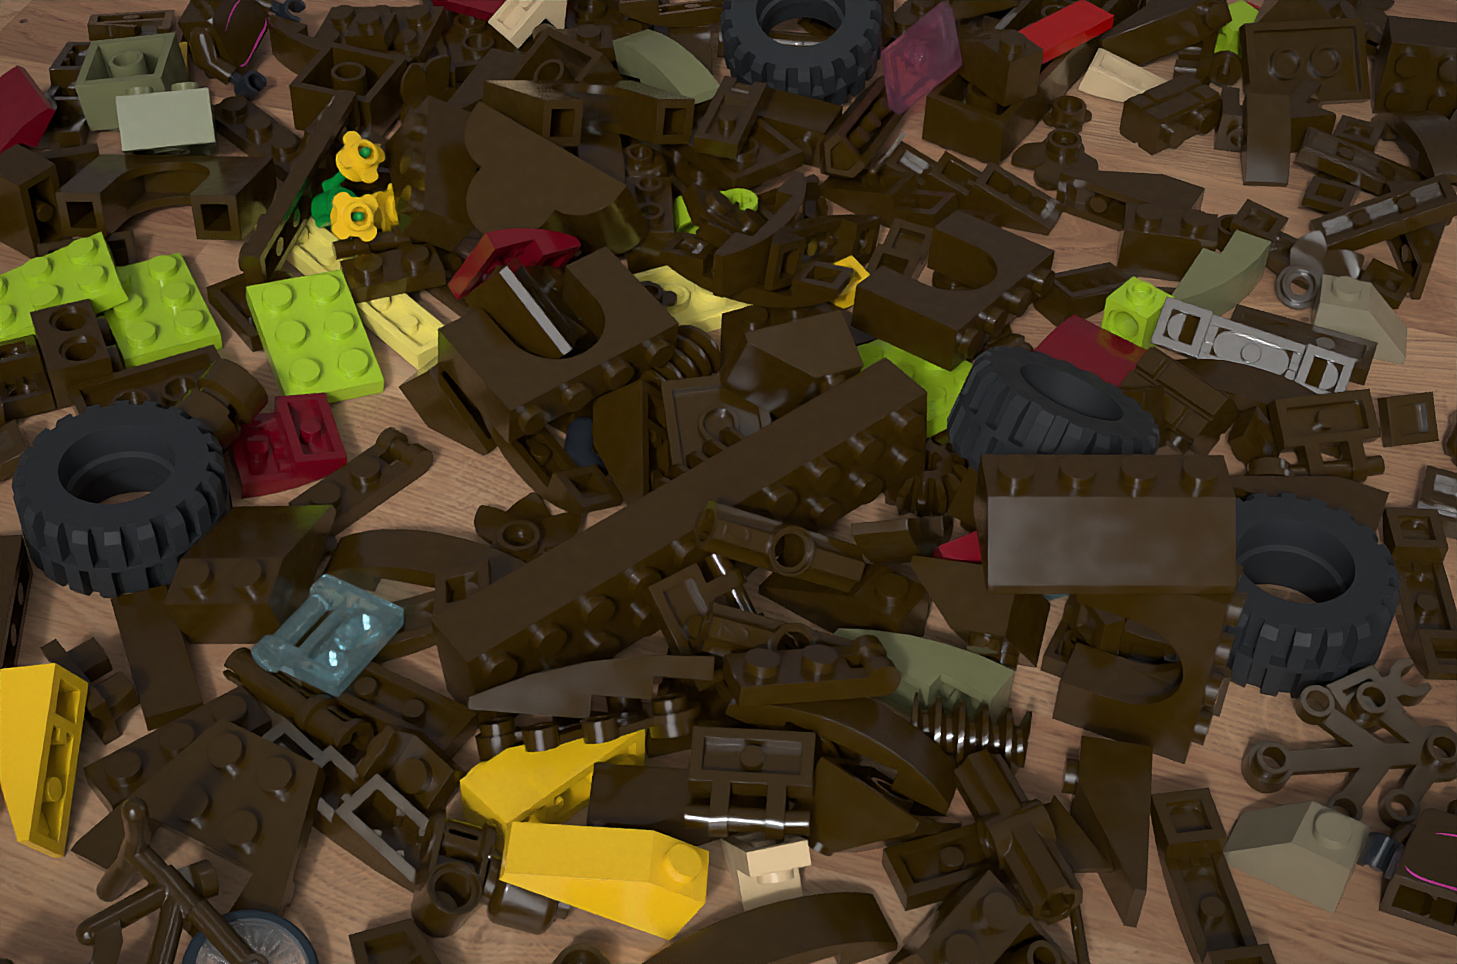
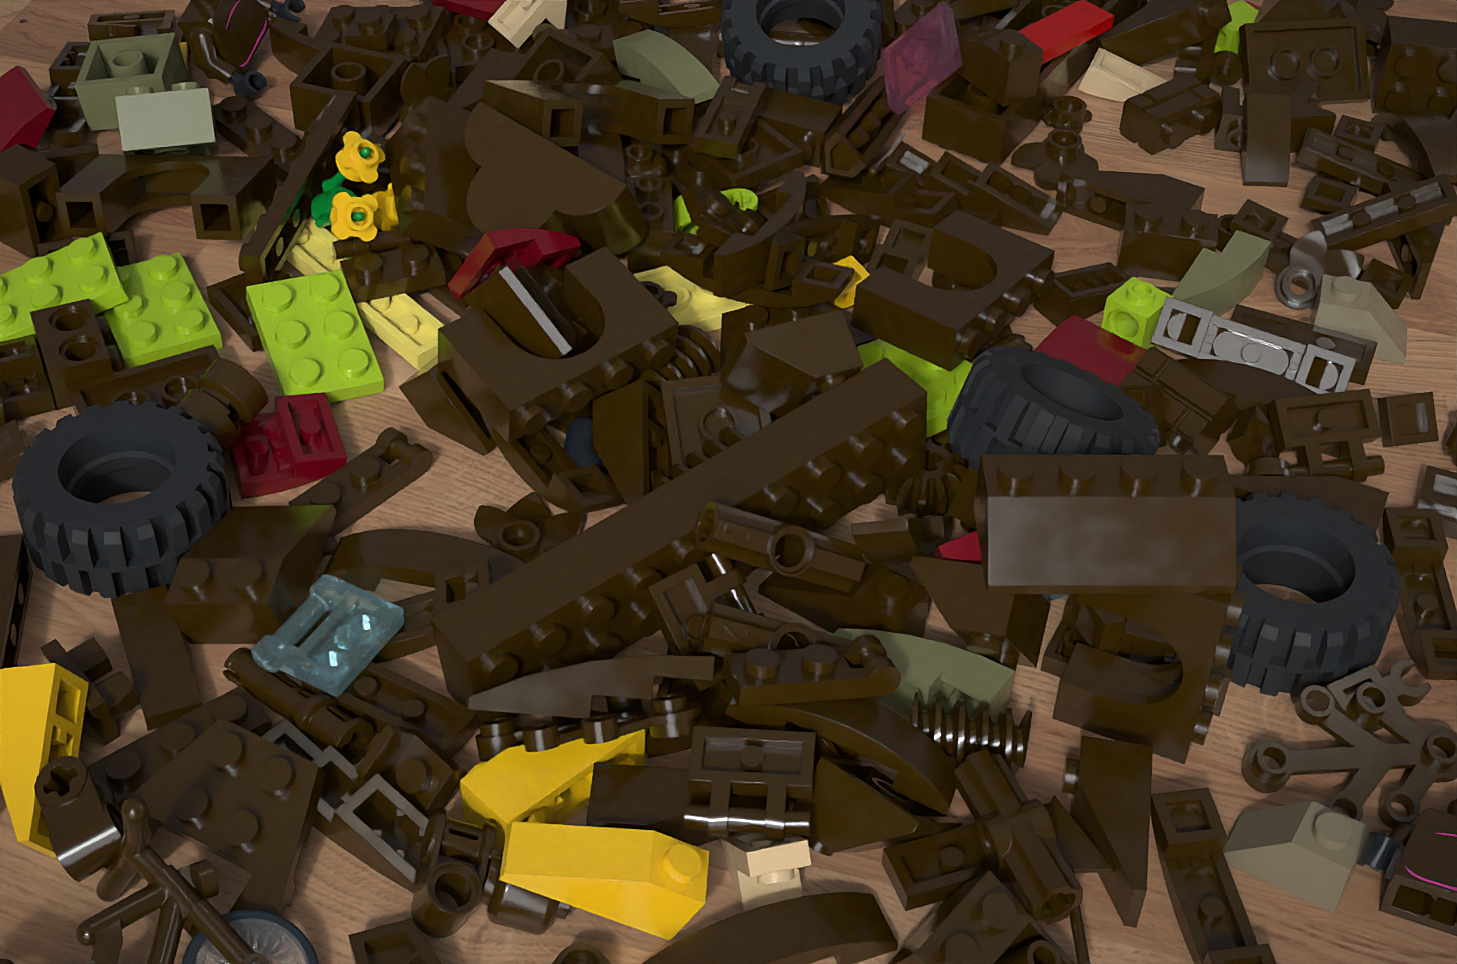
none -> dark brown piece [34,756,124,882]

